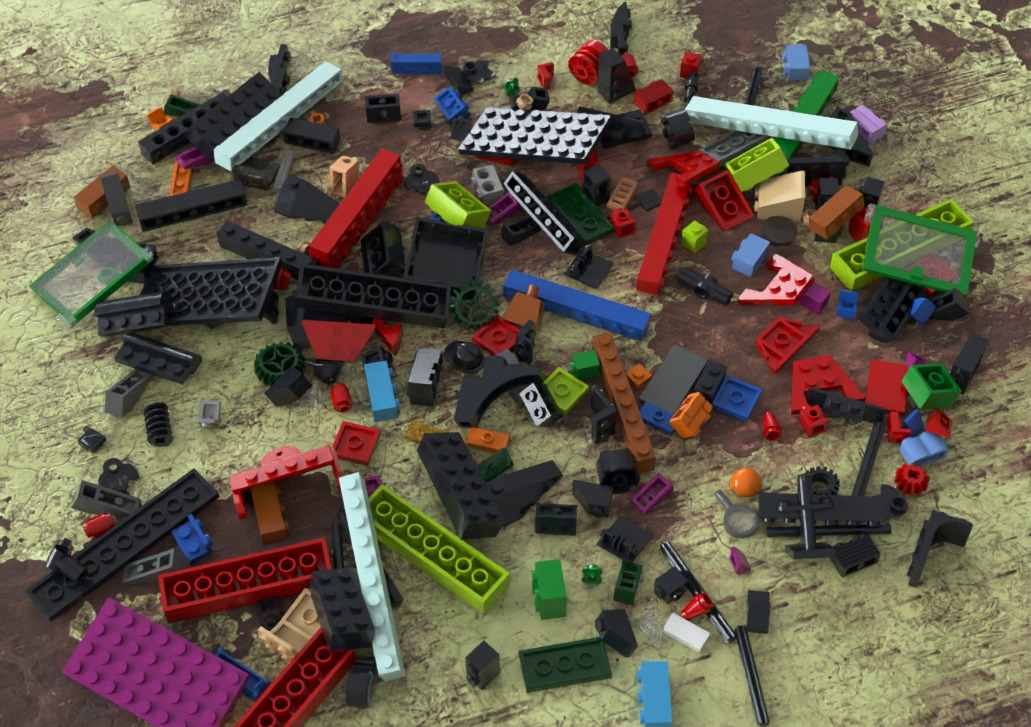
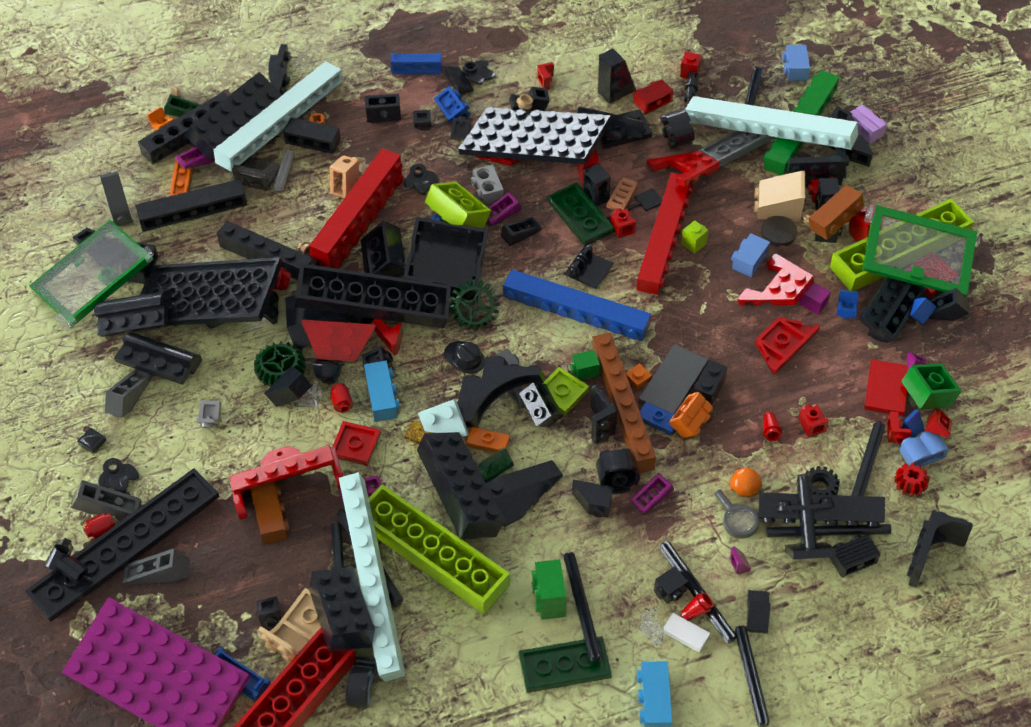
dark orange brick [74,166,130,218] -> none
black piece [143,402,173,447] -> none
red brick [158,538,331,623] -> none
blue bracket [171,514,213,565] -> none
black wedge [274,175,340,224] -> none
black wedge [407,347,443,407] -> none
black brick [465,640,500,690] -> none
red plate [472,314,520,356] -> none
green plate [503,77,520,96] -> none
black brick [503,171,587,255] -> none
dark orange torso [503,284,545,331] -> none
black bracket [515,319,536,365] -> none
black bracket [535,503,577,536] -> none
red wheel [568,40,609,85] -> none
green plate [581,564,603,584] -> none
black slope [594,609,638,658] -> none
black hinge [596,516,654,565] -> none
black slope [610,2,632,56] -> none
dark green slope [613,561,643,605] -> none
red brick [621,53,639,78] -> none
black piece [678,267,734,306] -> none
red slope [693,169,754,232] -> none
blue plate [711,375,762,422] -> none
lime brick [725,138,789,192] -> none
red wing [790,355,865,415] -> none
black bracket [806,387,886,424] -> none
black brick [858,177,885,213] -> none
black plate [871,484,908,520] -> none
black window [950,332,989,395] -> none
none -> light aqua wing [418,399,469,436]
none -> black axle [564,552,601,662]

